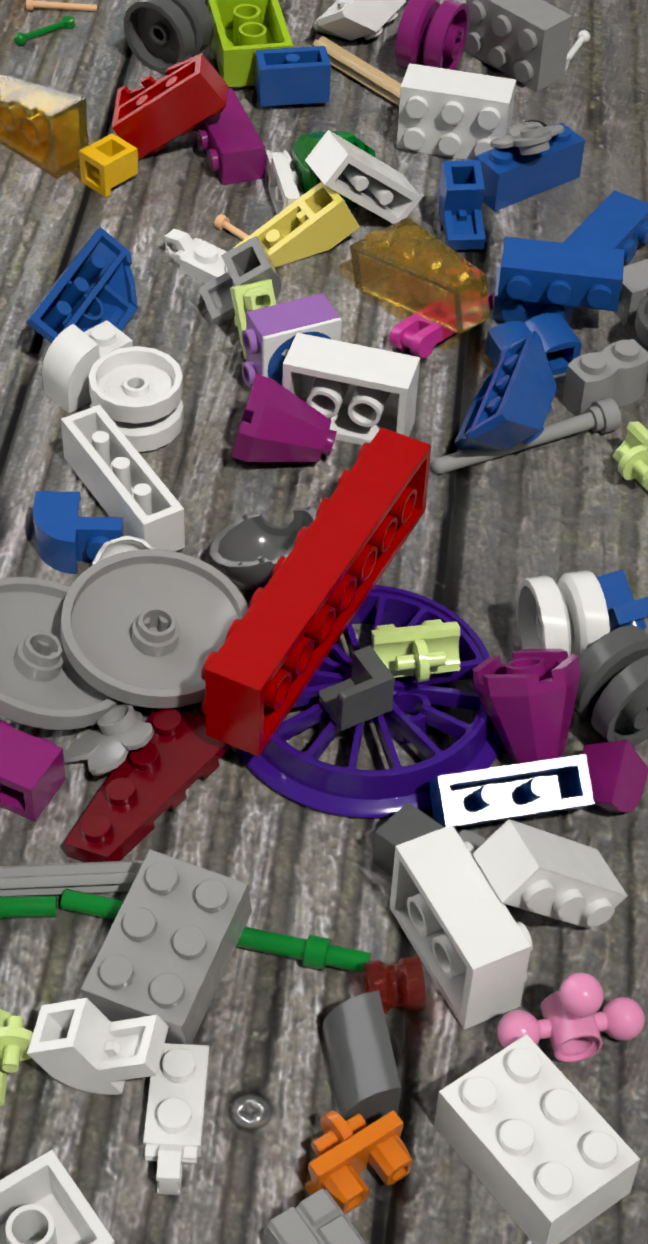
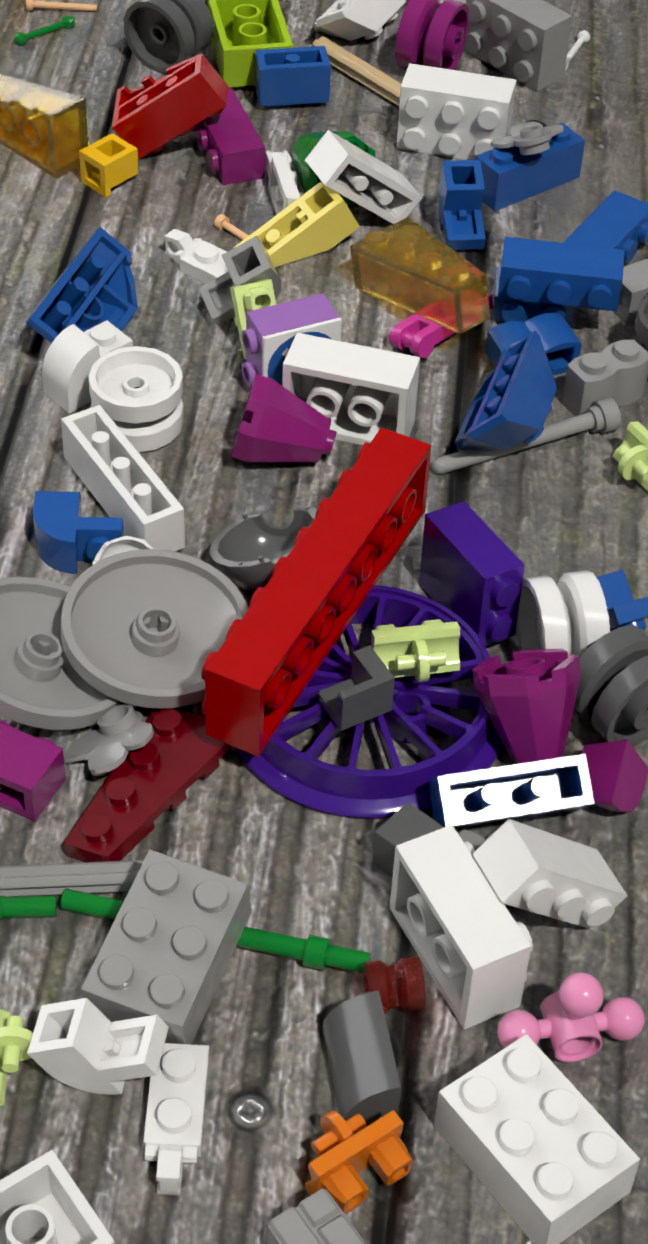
none -> dark purple brick [419,501,525,646]

